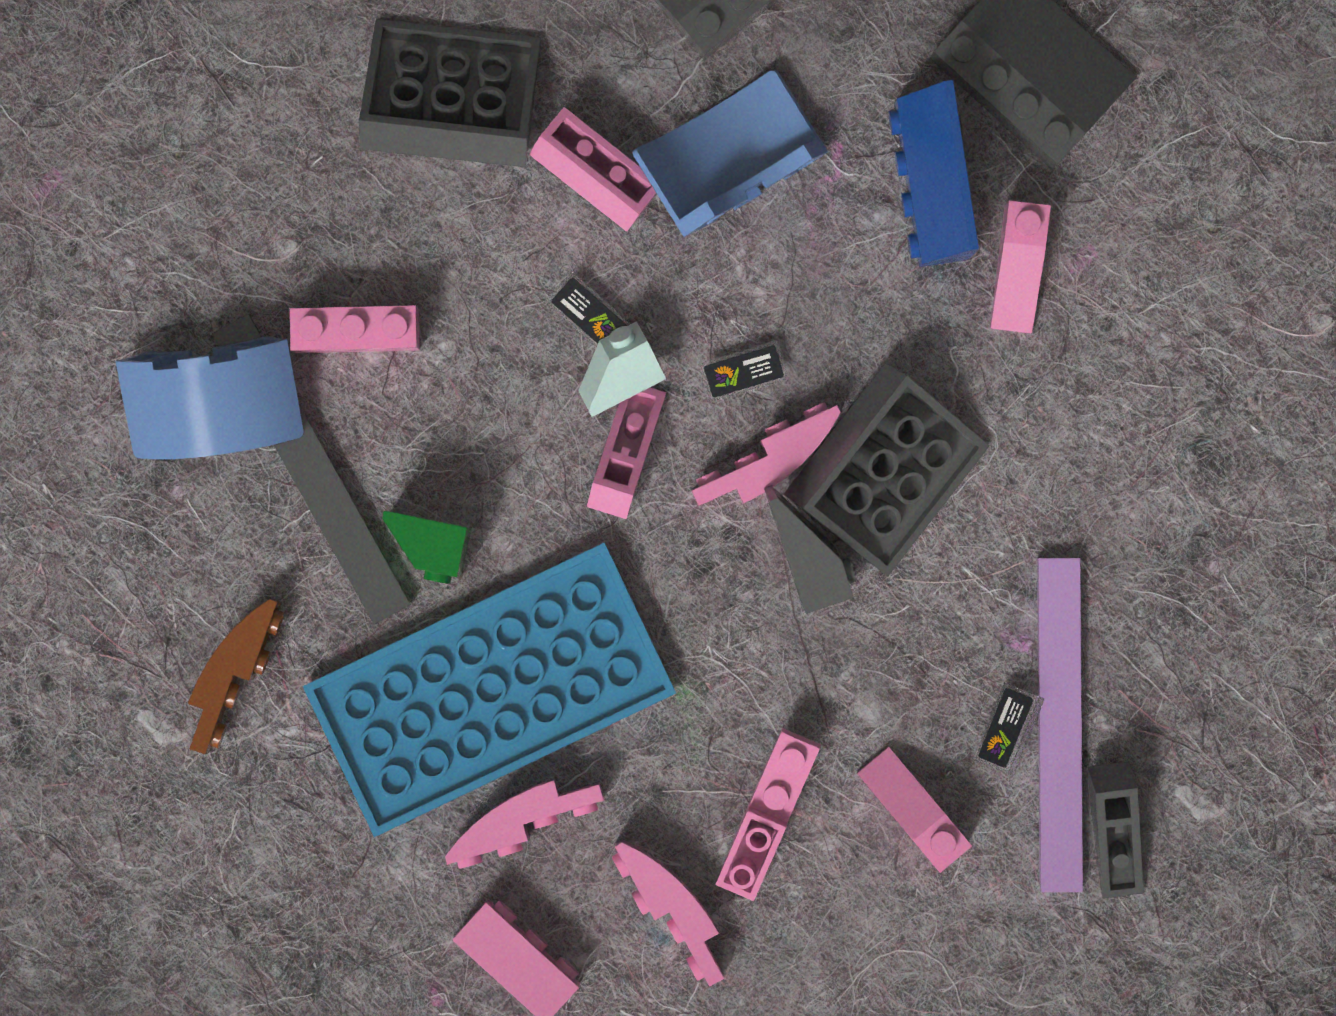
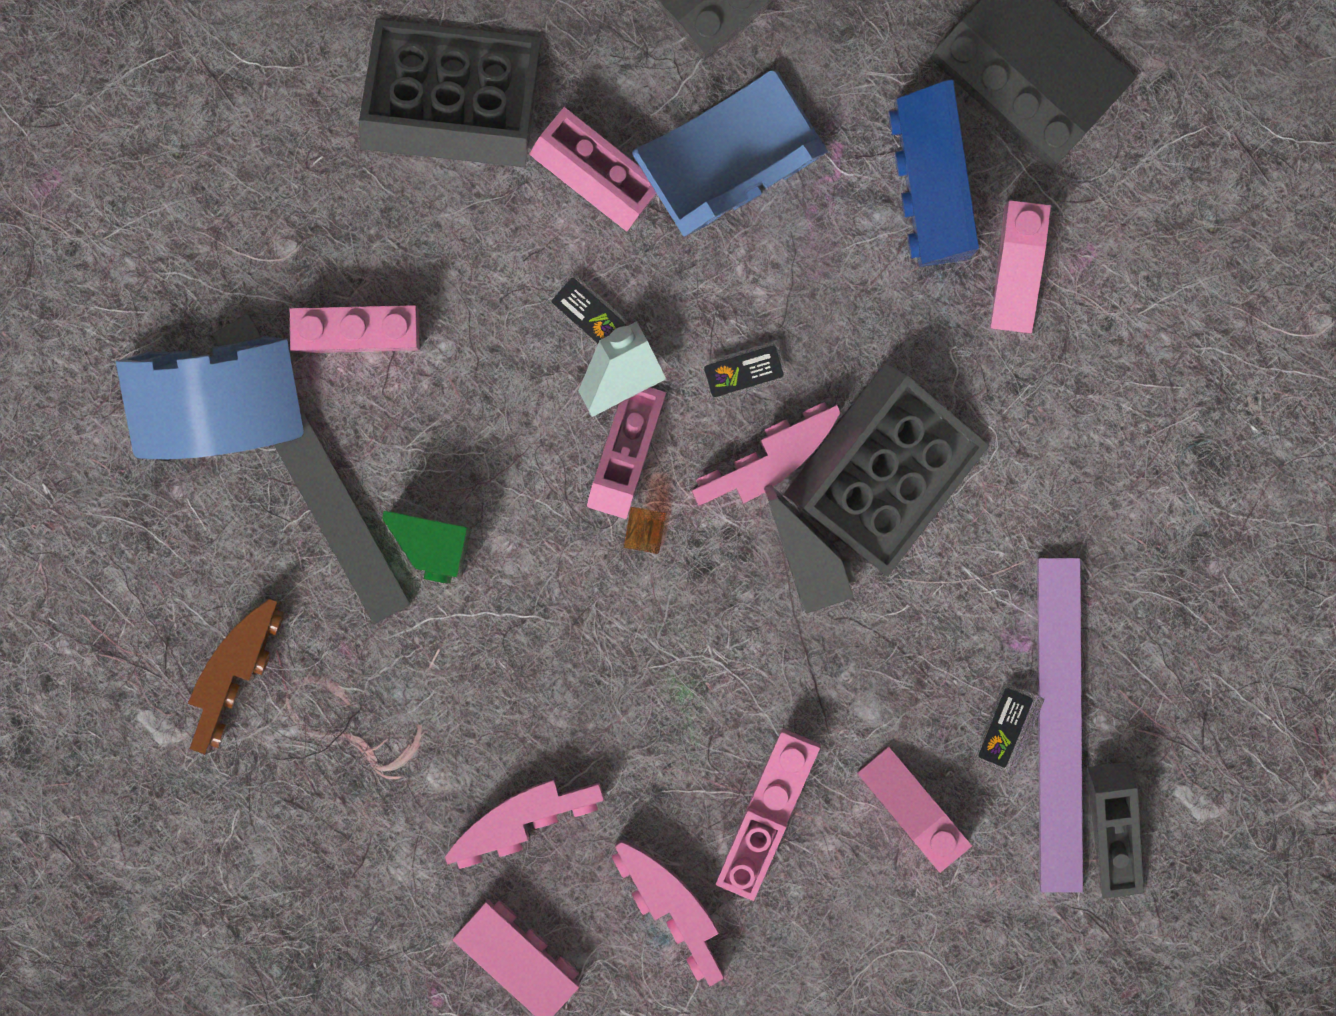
dark azure plate [303,542,676,837] -> none
none -> clear orange tile [623,507,666,554]

